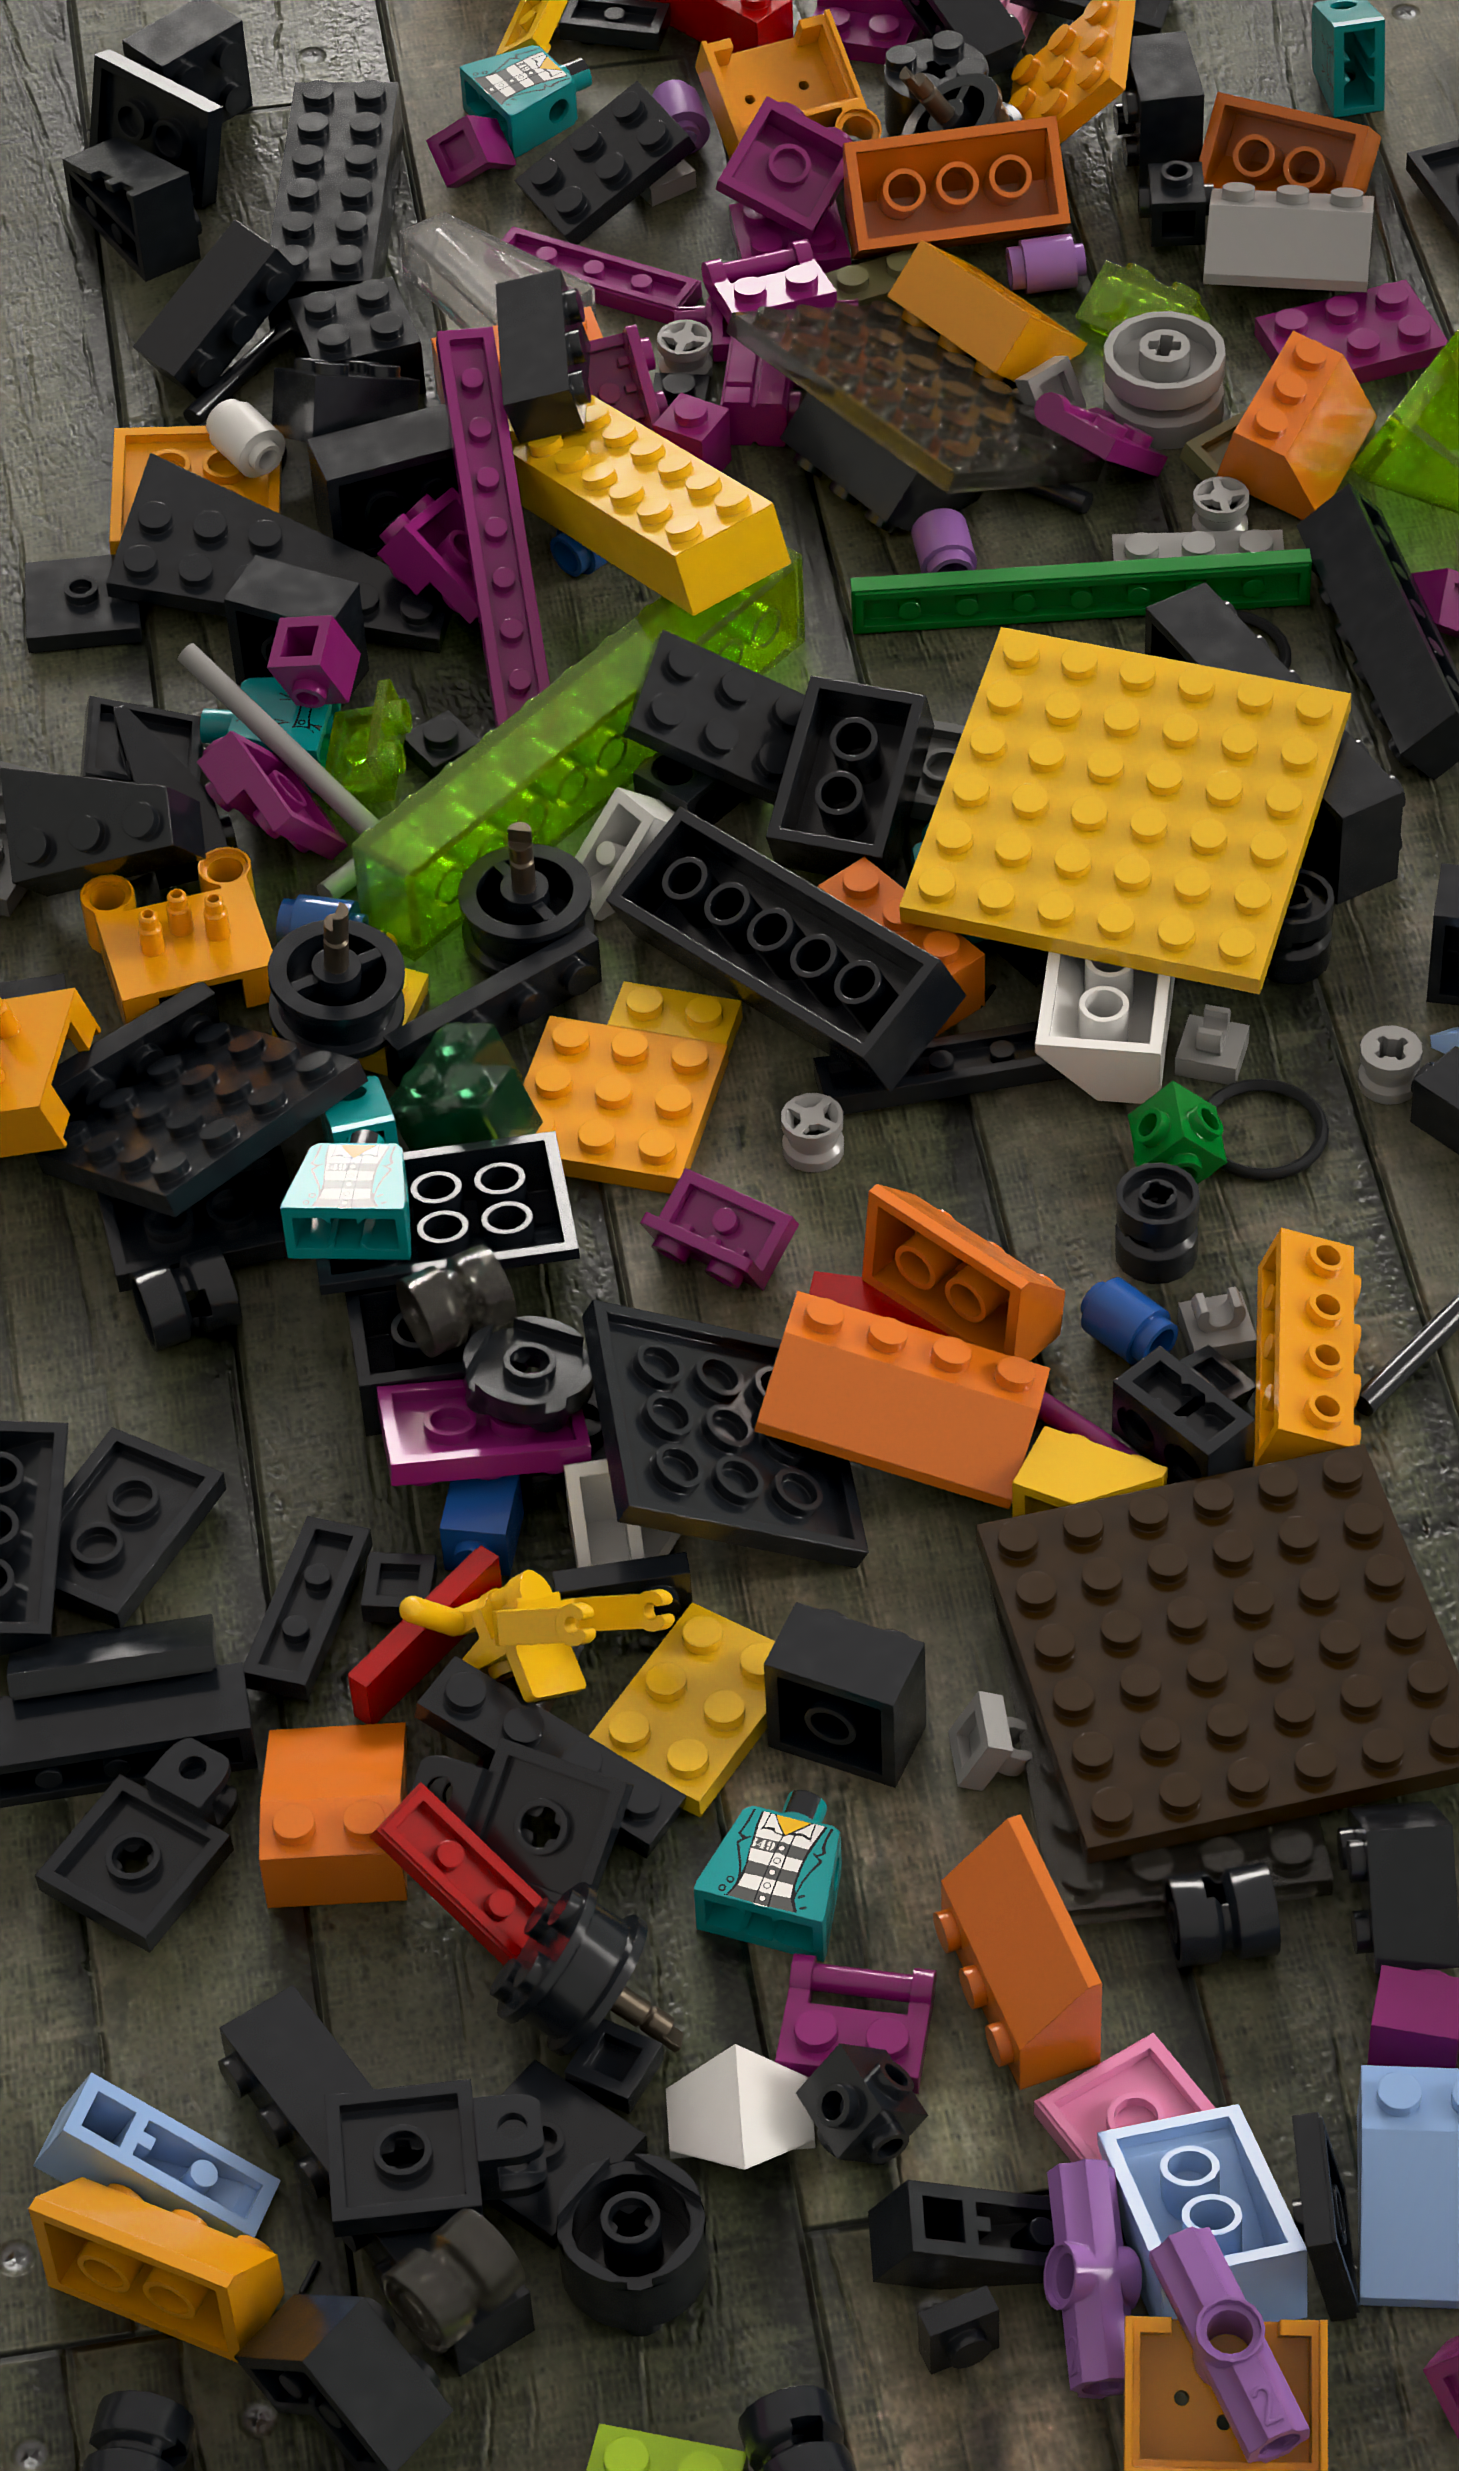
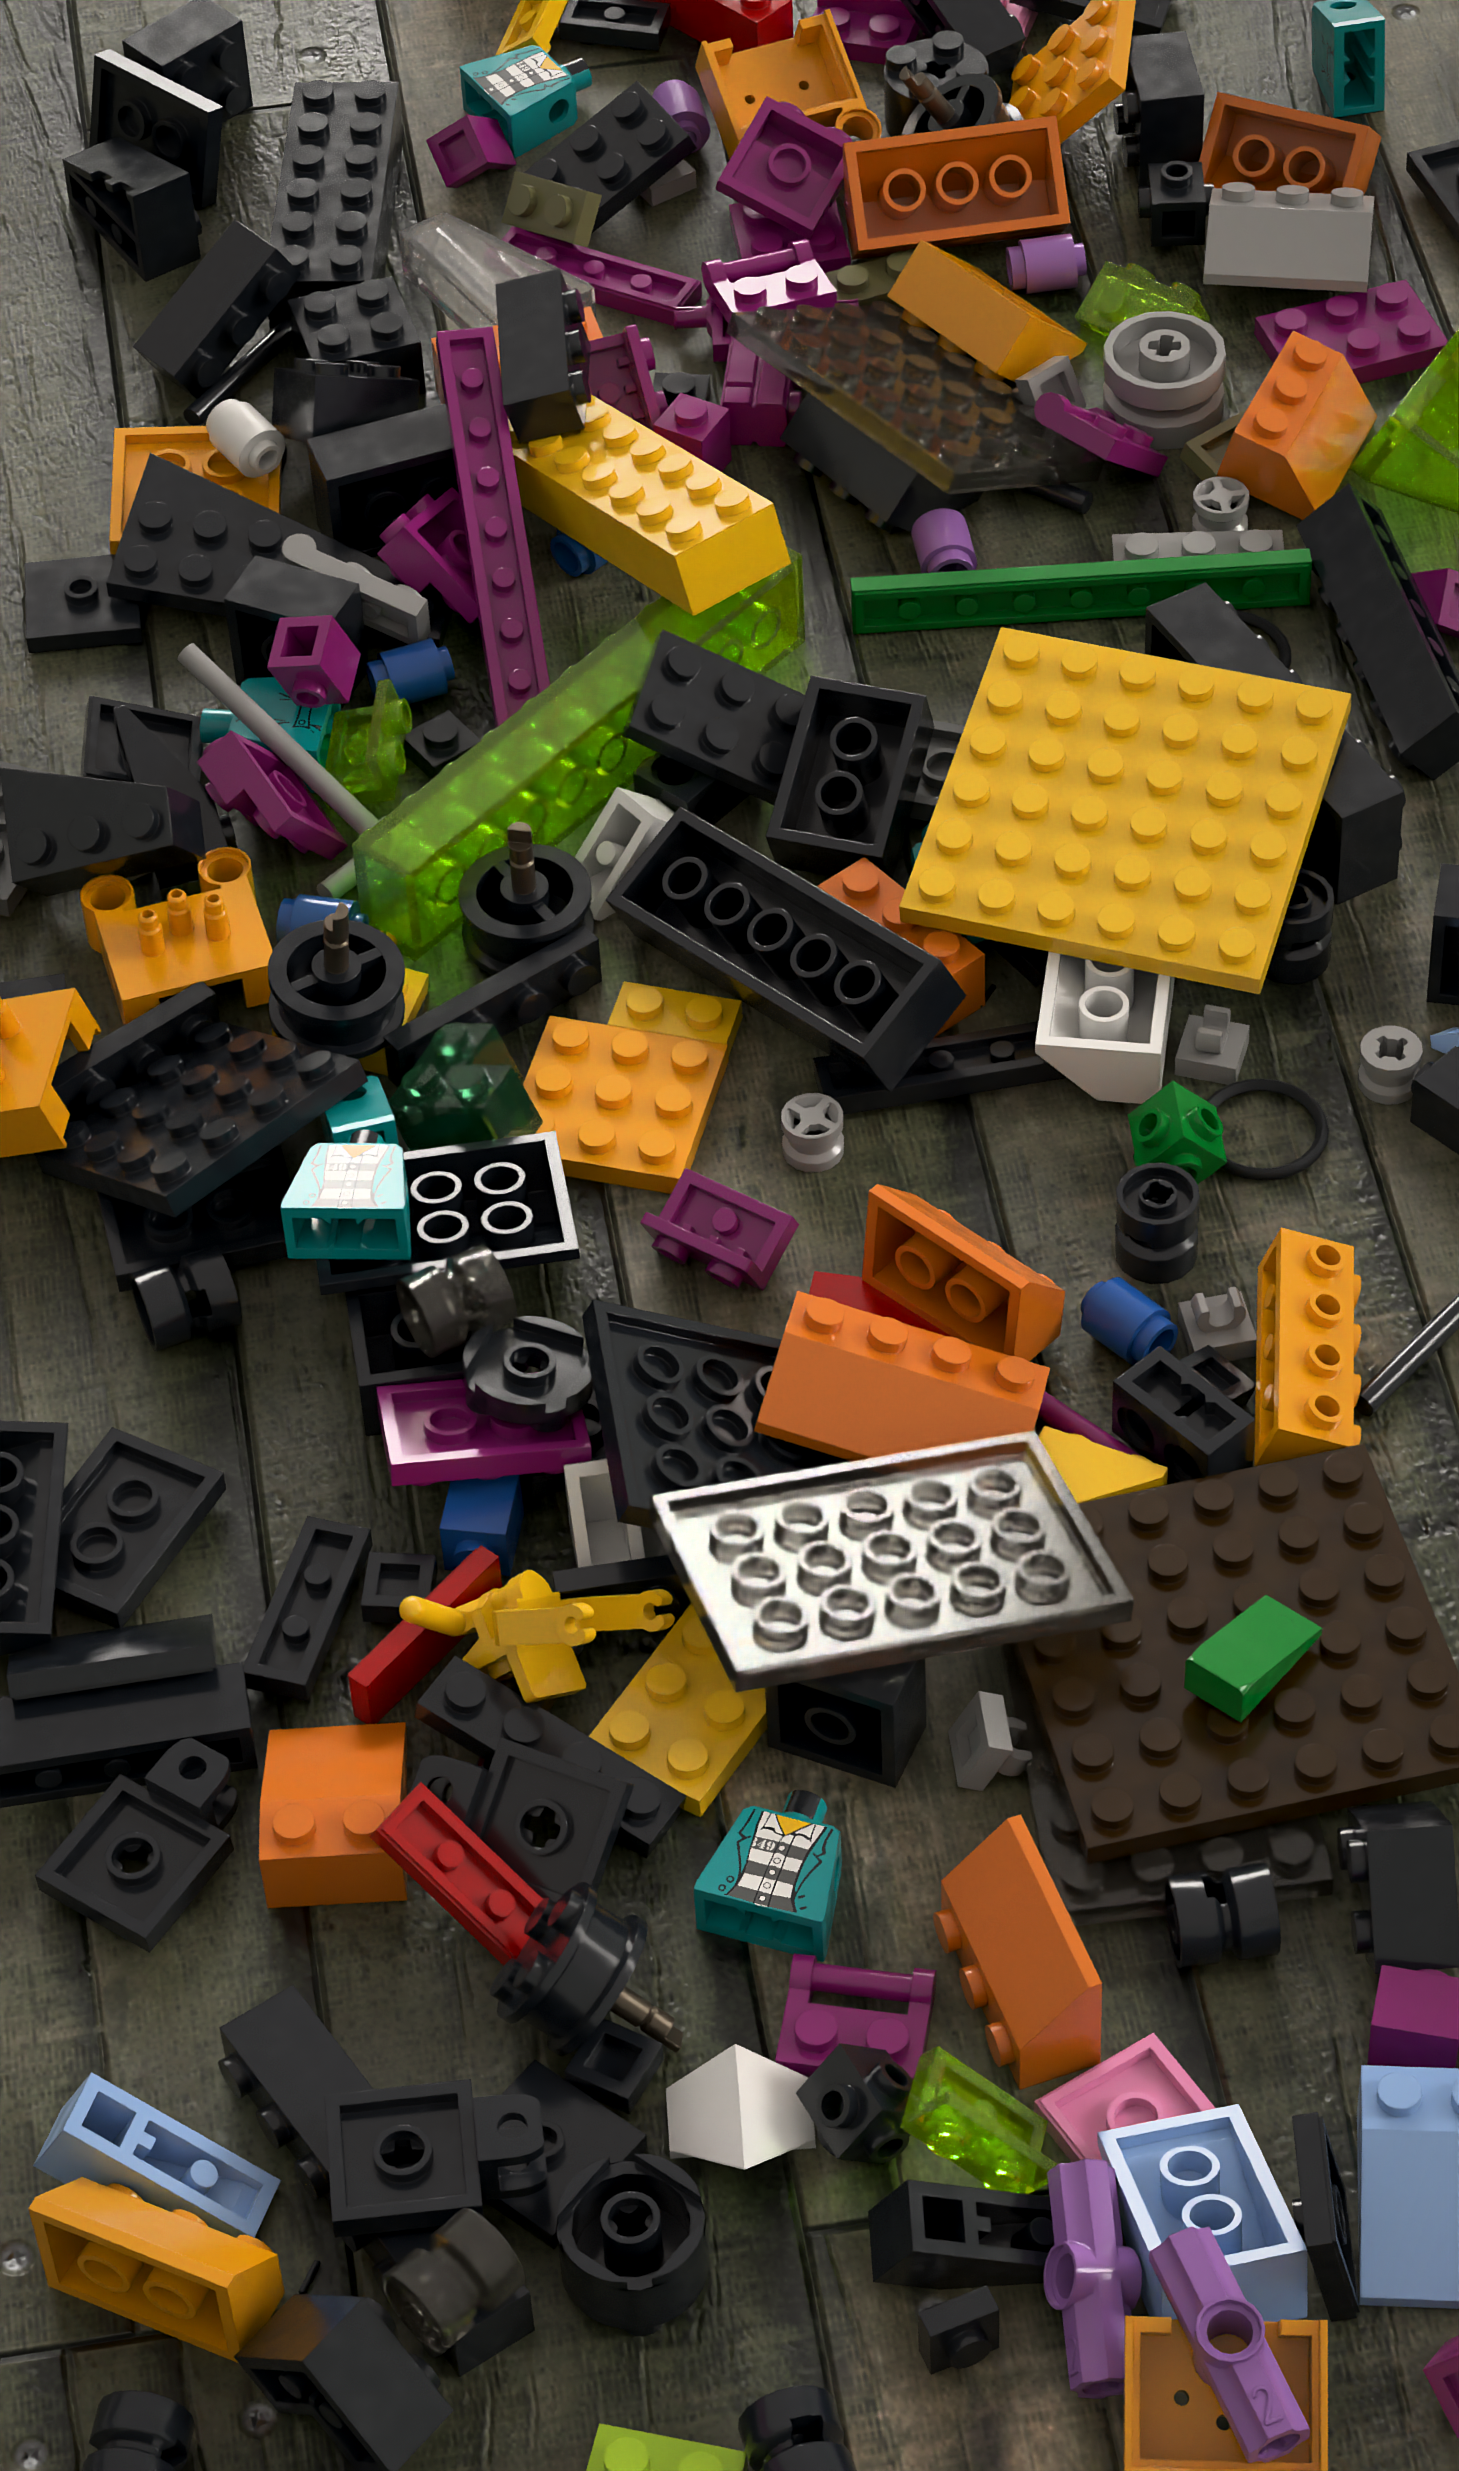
light grey wheel [657,320,713,377] -> none
none -> light grey plate [282,533,431,644]
none -> blue brick [365,638,455,709]
none -> olive plate [501,171,602,248]
none -> clear smoke plate [649,1430,1134,1693]
none -> clear neon green bracket [901,2046,1058,2194]
none -> green slope [1184,1595,1323,1723]

